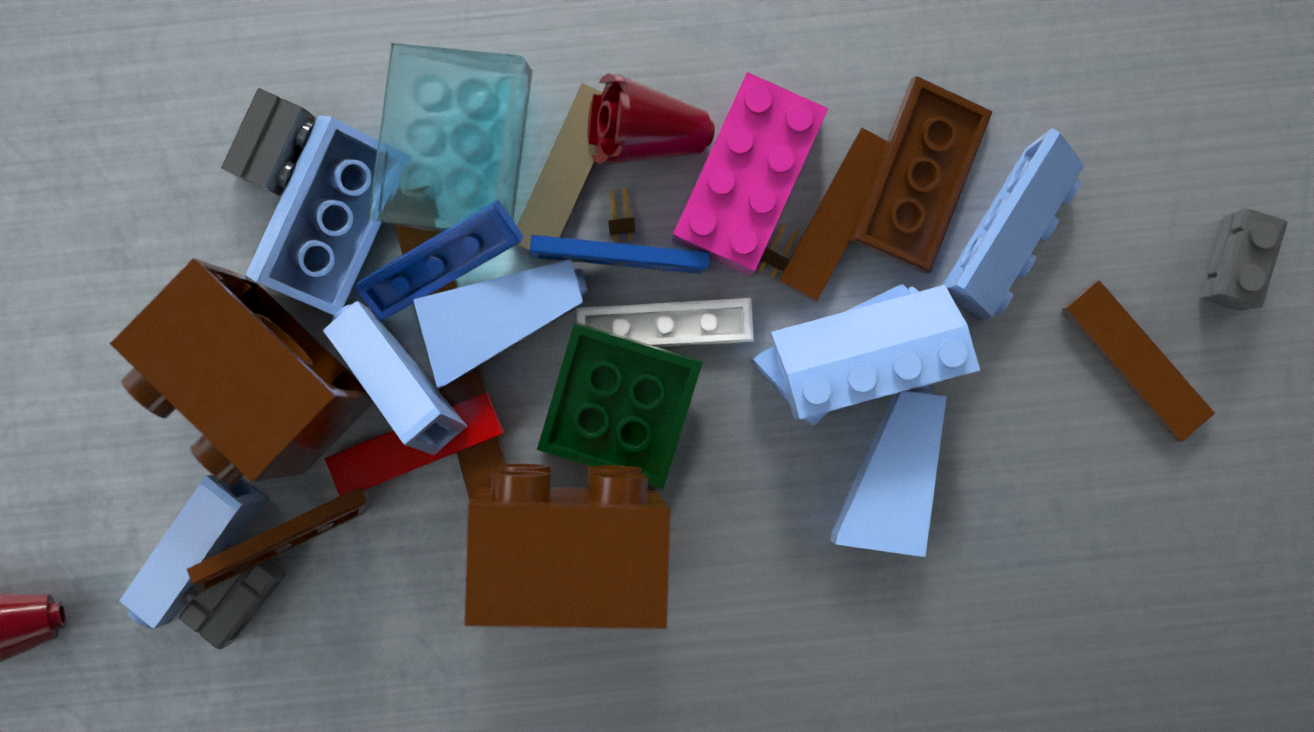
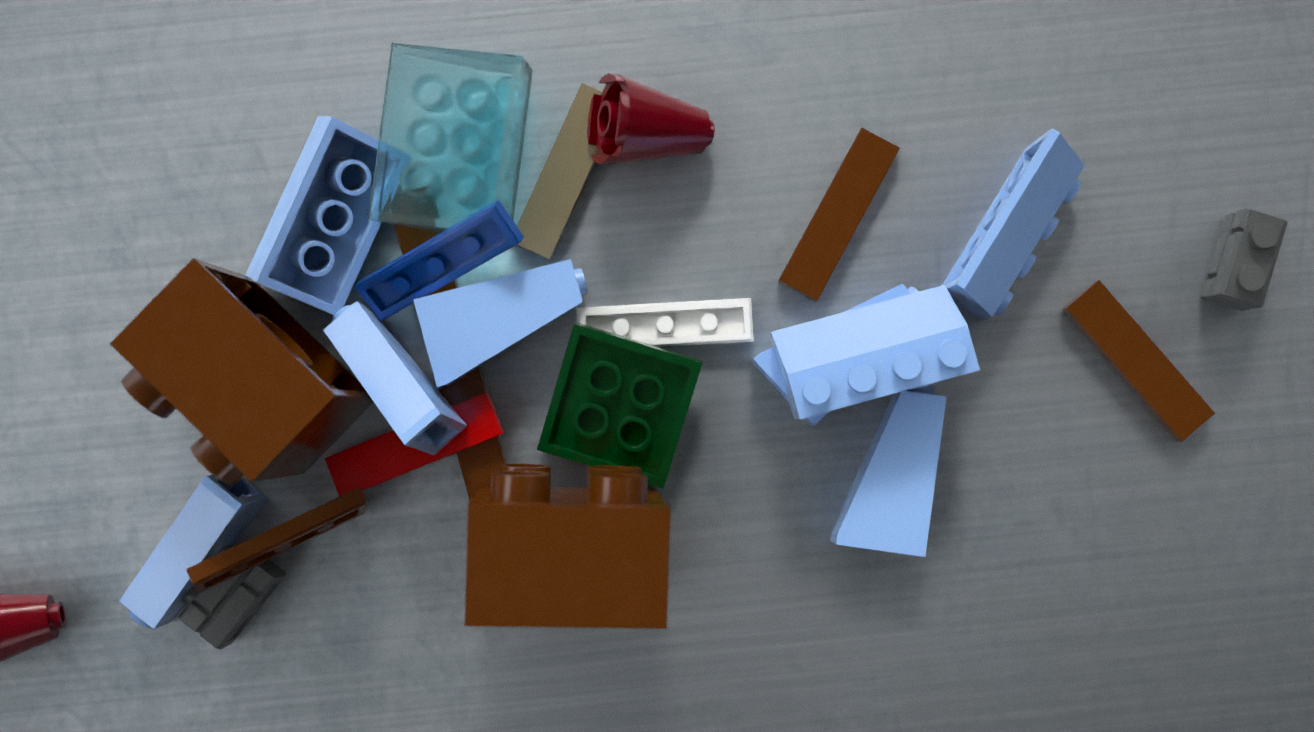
dark grey brick [221,88,315,195] -> none
blue tile [529,235,710,274] -> none
piece [608,188,636,243] -> none
dark pink brick [672,72,829,276] -> none
dark brown piece [759,224,799,278] -> none
reddish brown tile [848,76,993,273] -> none

